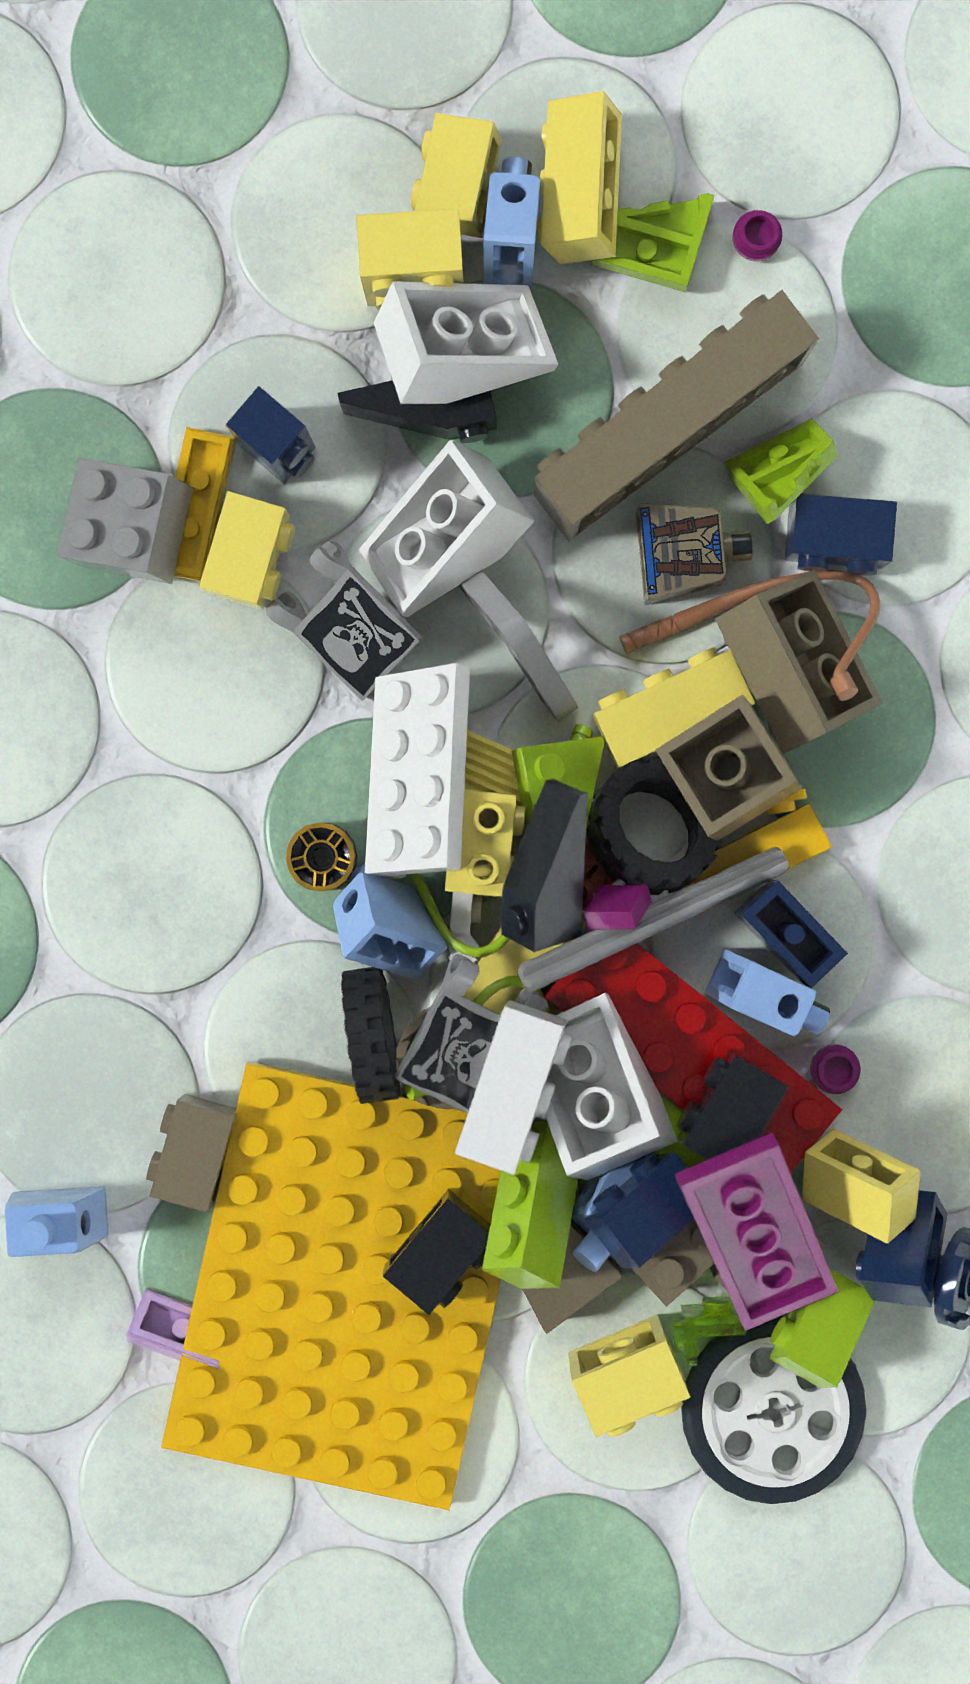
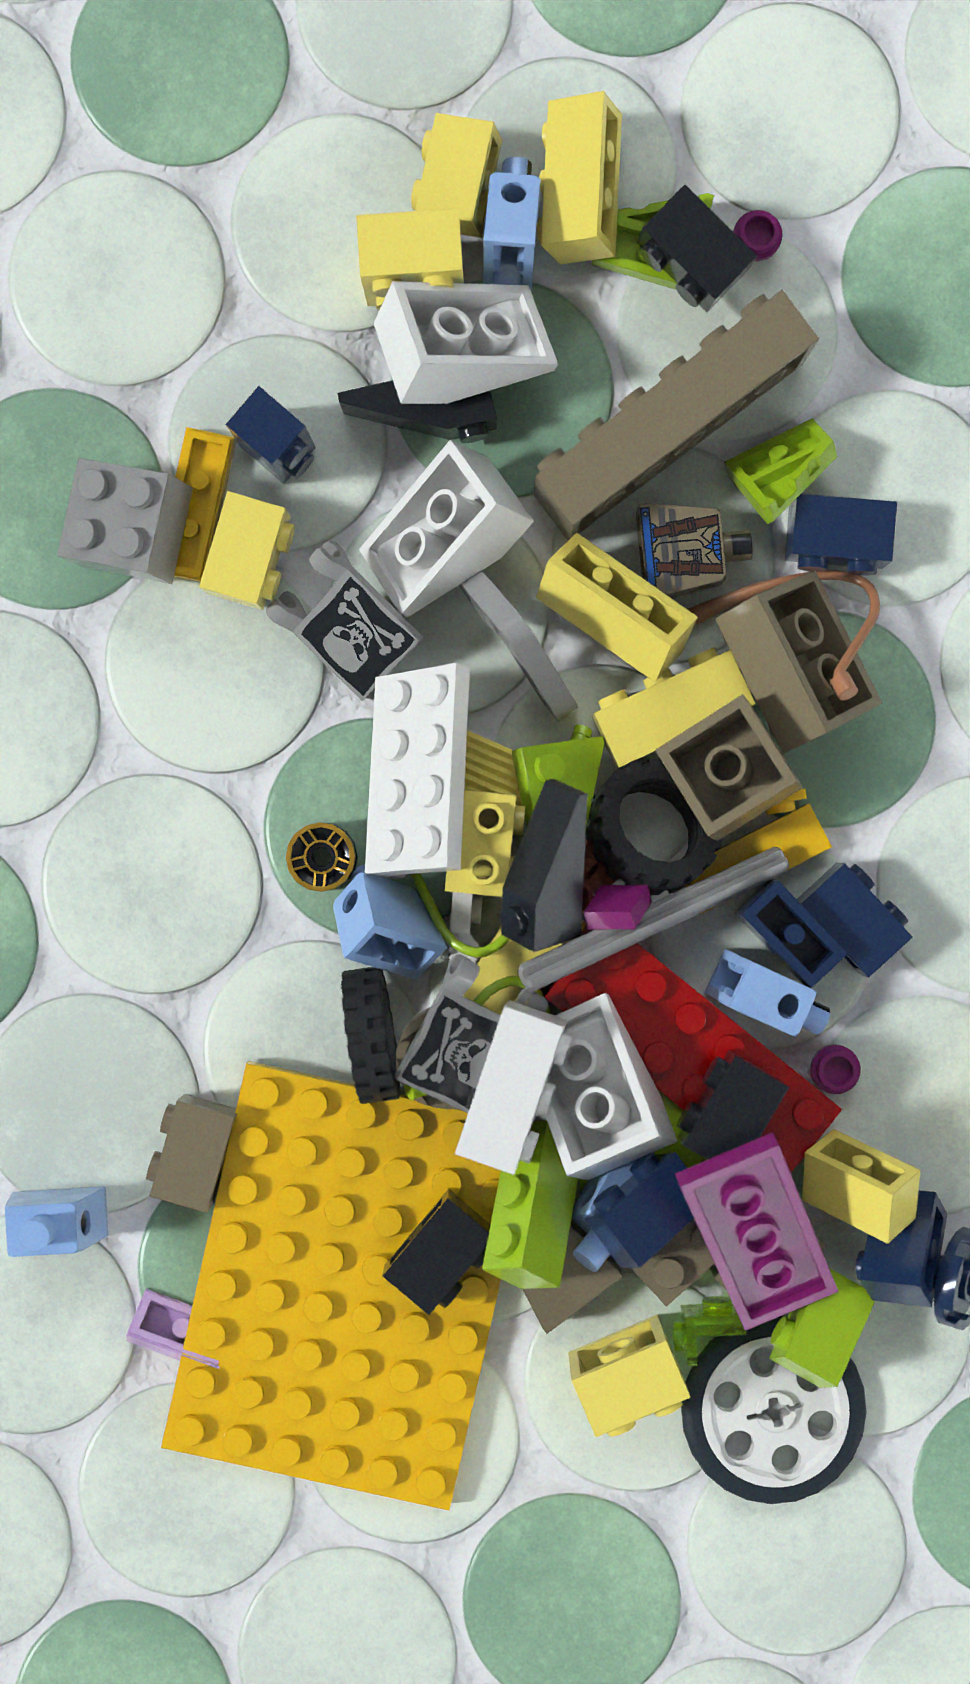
none -> light yellow brick [536,533,698,682]
none -> black brick [636,184,757,313]
none -> dark blue brick [797,863,913,978]

